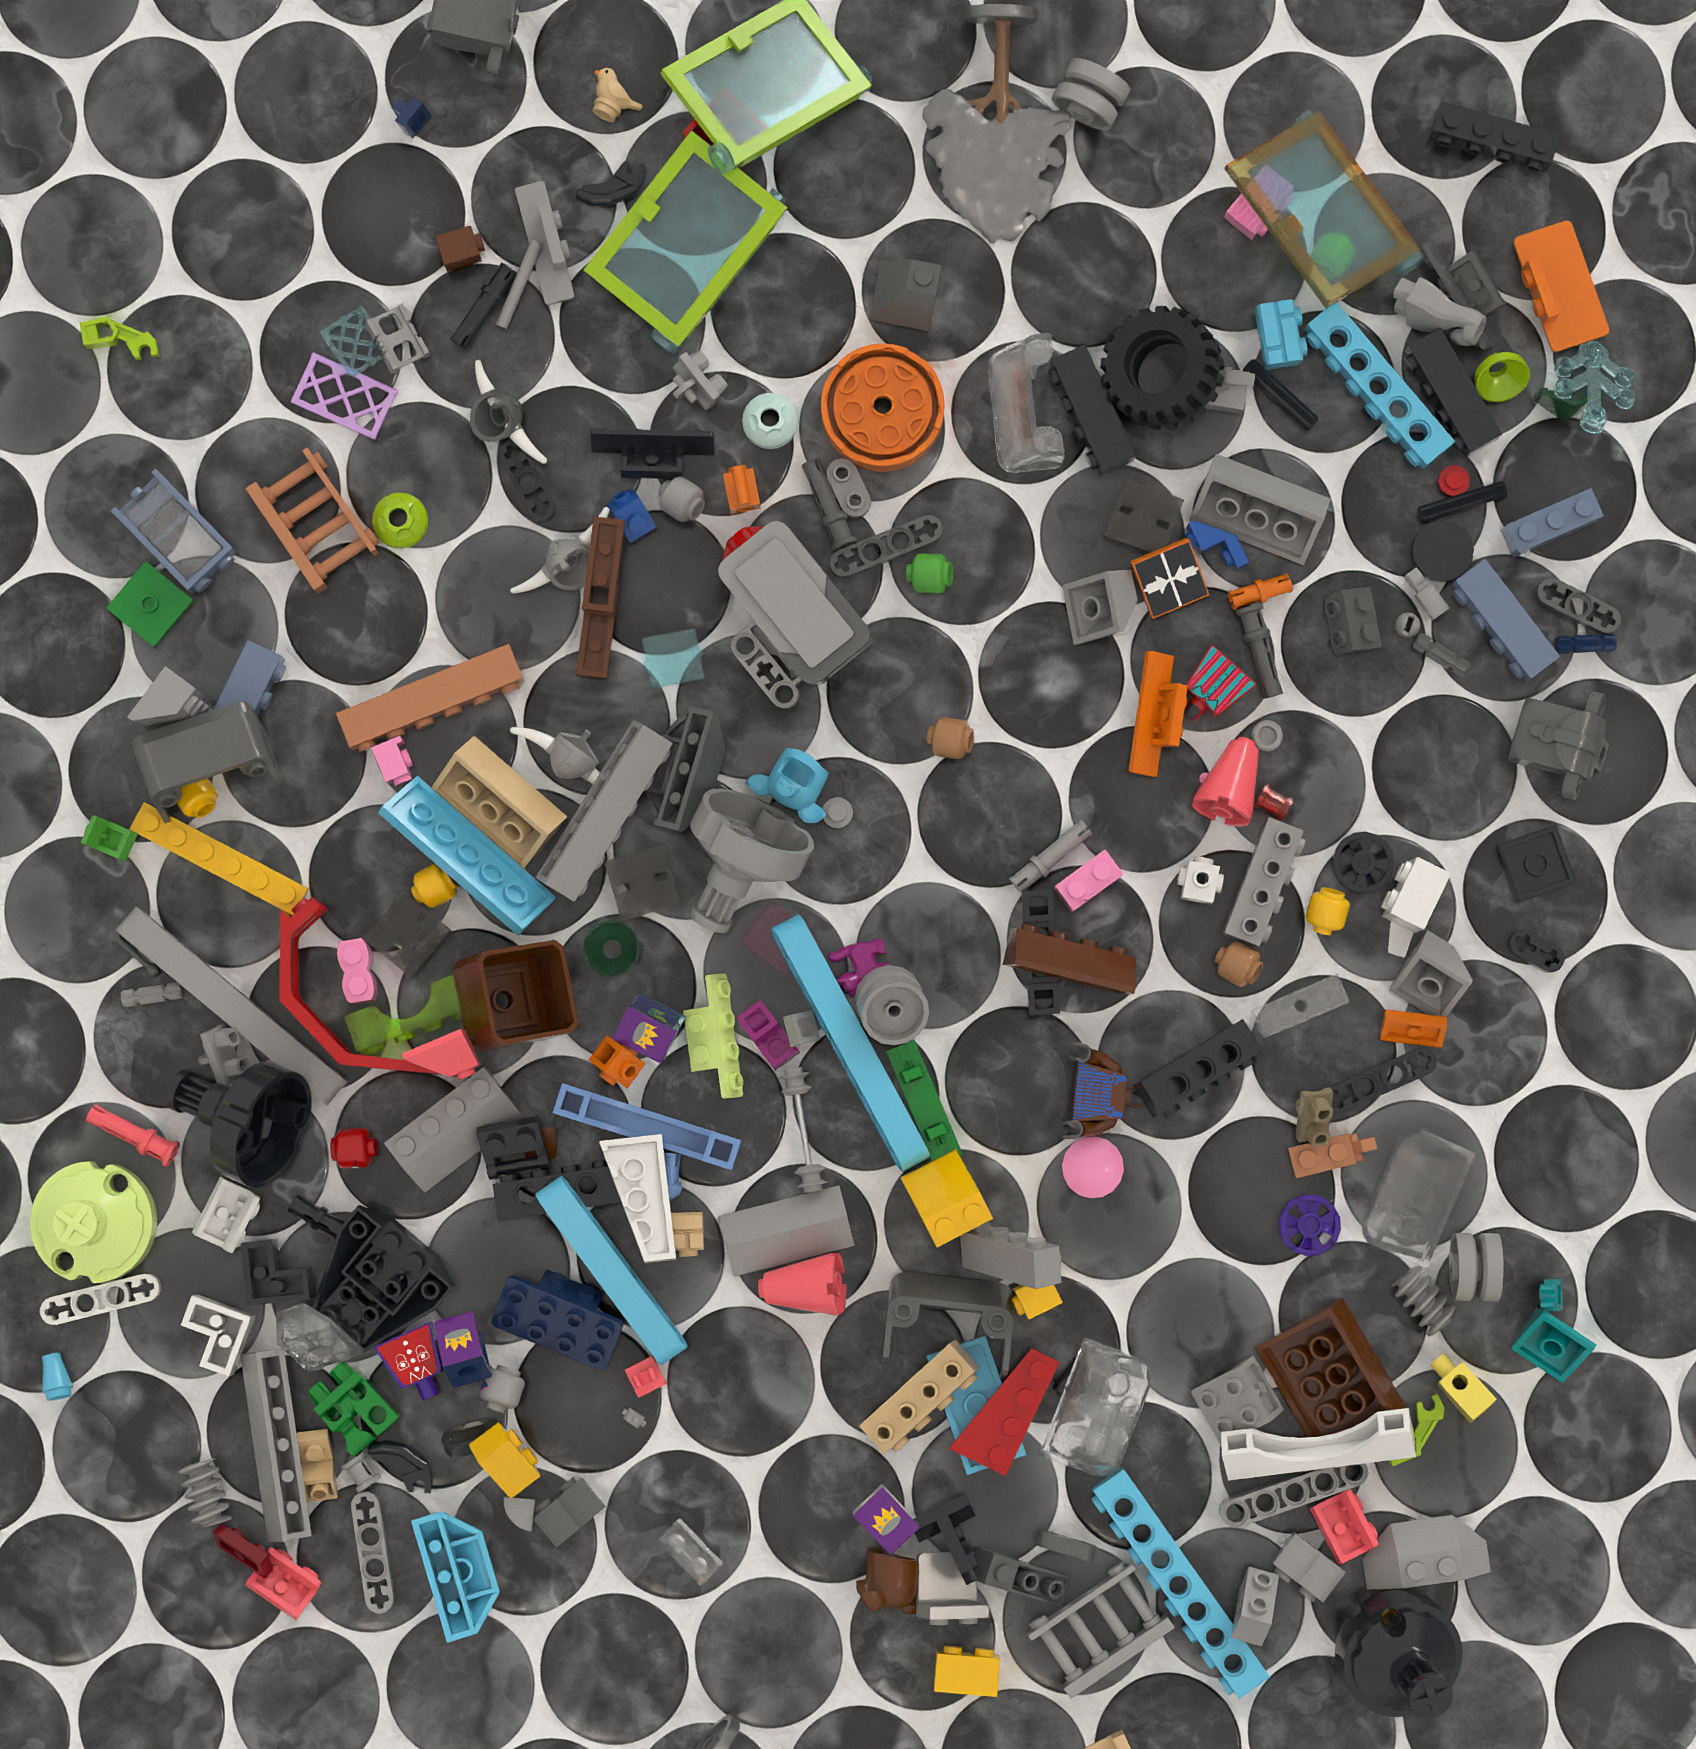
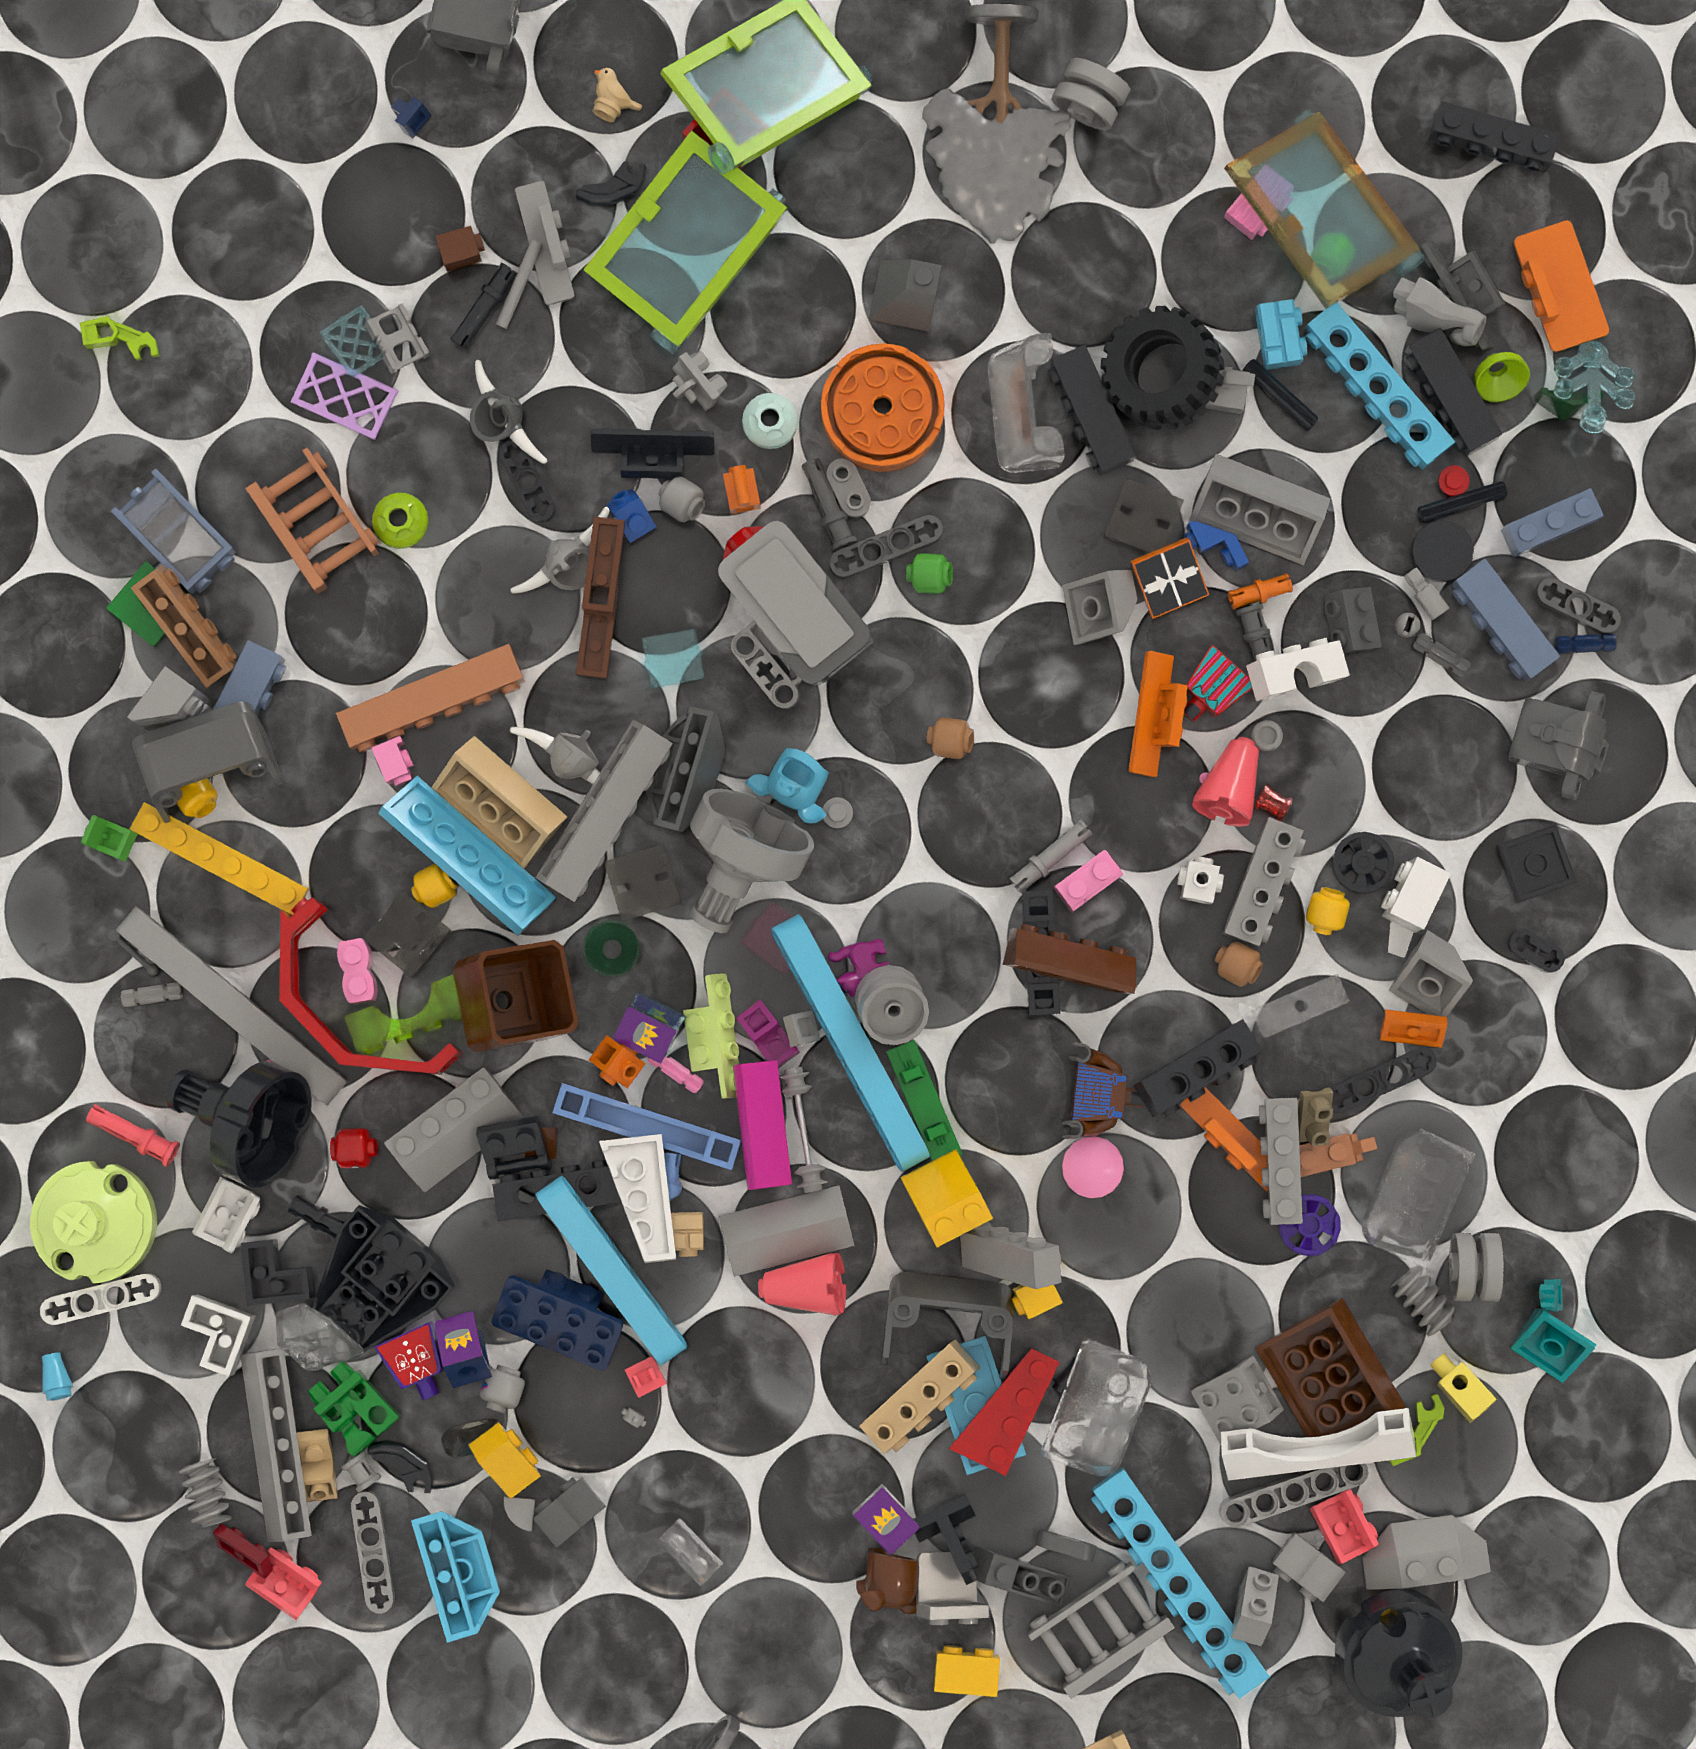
light grey hips [198,1023,250,1085] -> none
coral slope [402,1029,481,1080] -> none
none -> medium nougat brick [131,565,237,688]
none -> bright pink axle [647,1055,704,1094]
none -> dark pink brick [733,1060,792,1190]
none -> orange bracket [1180,1087,1268,1191]
none -> white arch [1246,638,1350,701]
none -> light grey brick [1259,1098,1303,1225]

